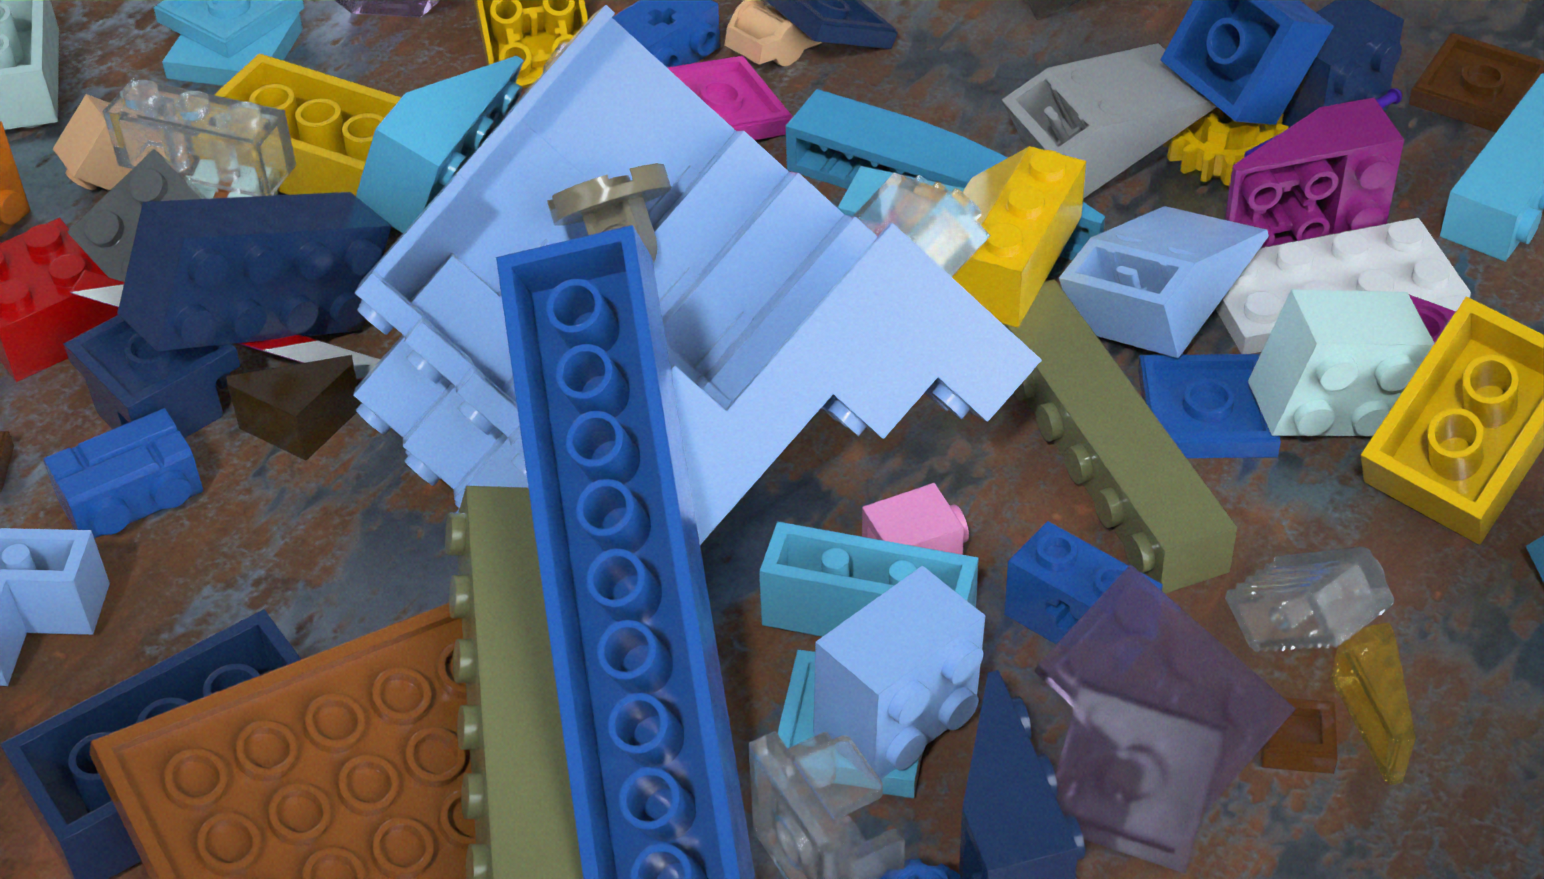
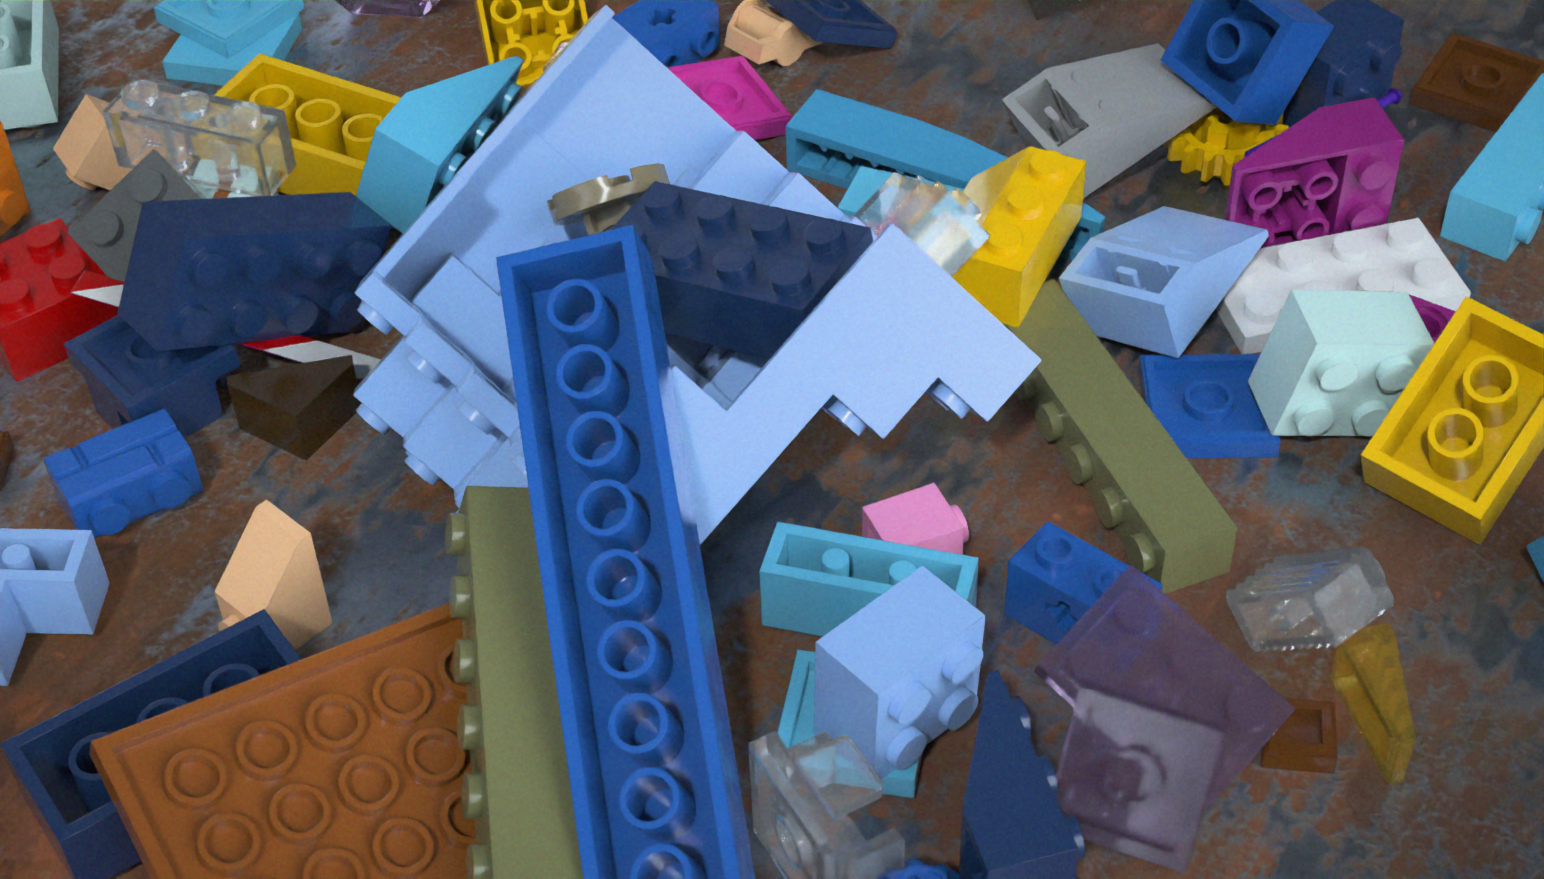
none -> light nougat slope [214,499,333,651]
none -> dark blue brick [610,181,873,359]

